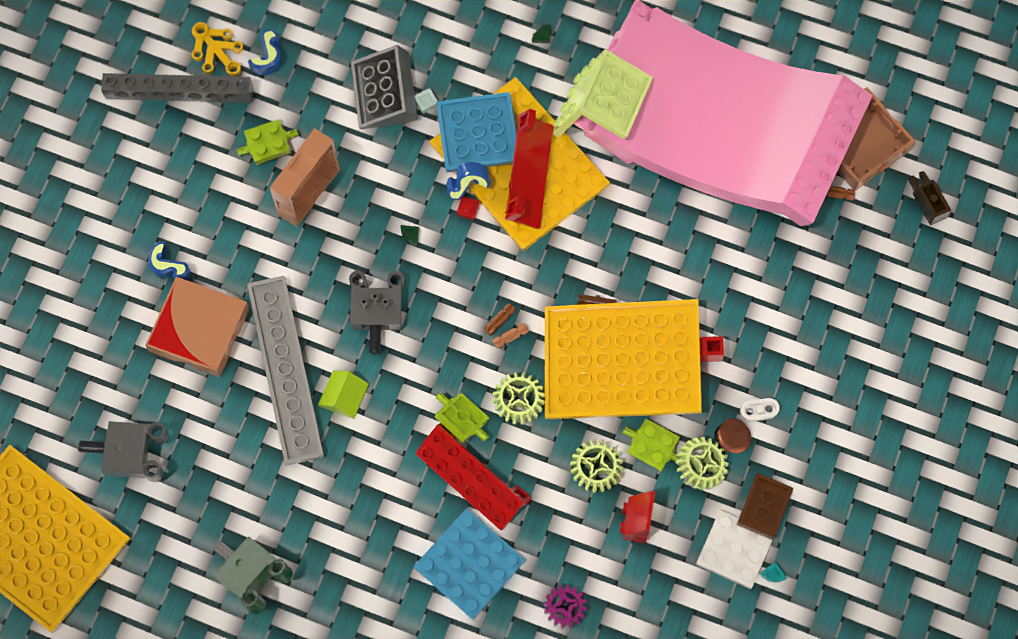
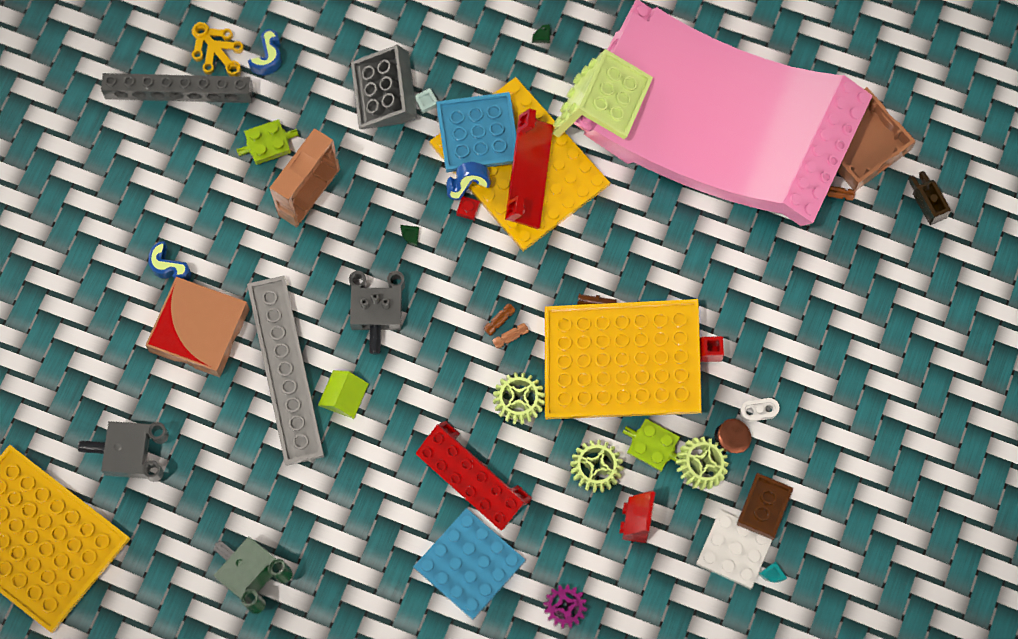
lime plate [435,392,489,443] -> none

